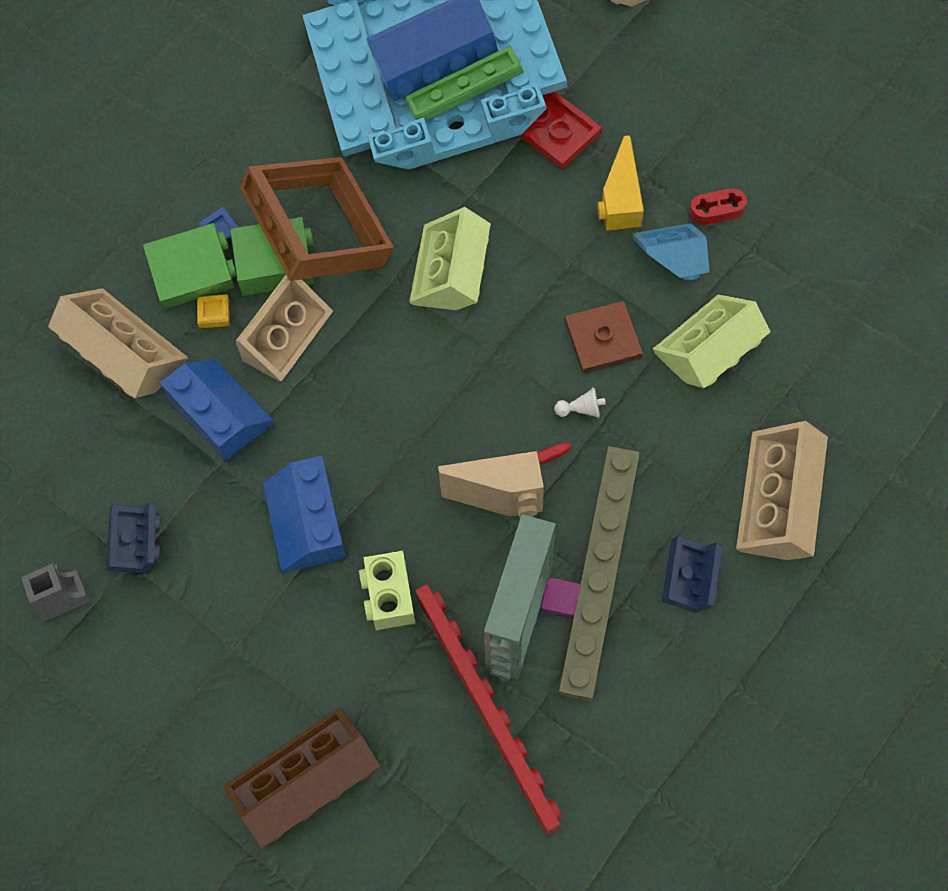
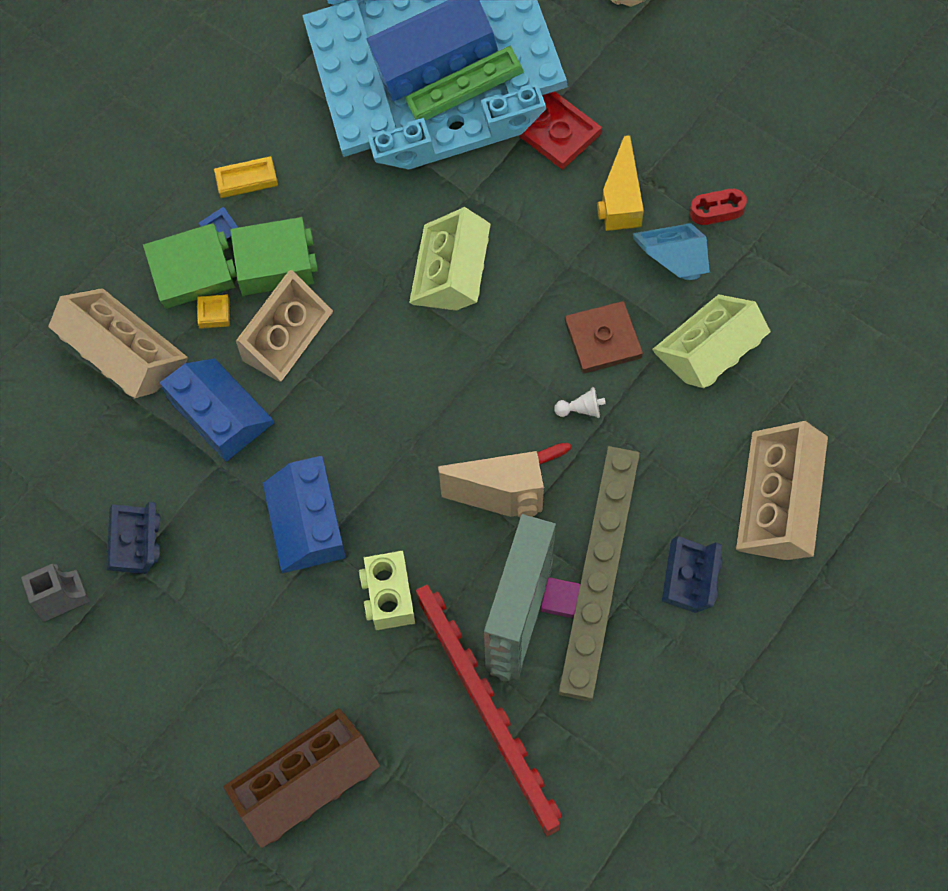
dark orange window [239,157,394,281] -> none
none -> yellow tile [214,156,278,198]

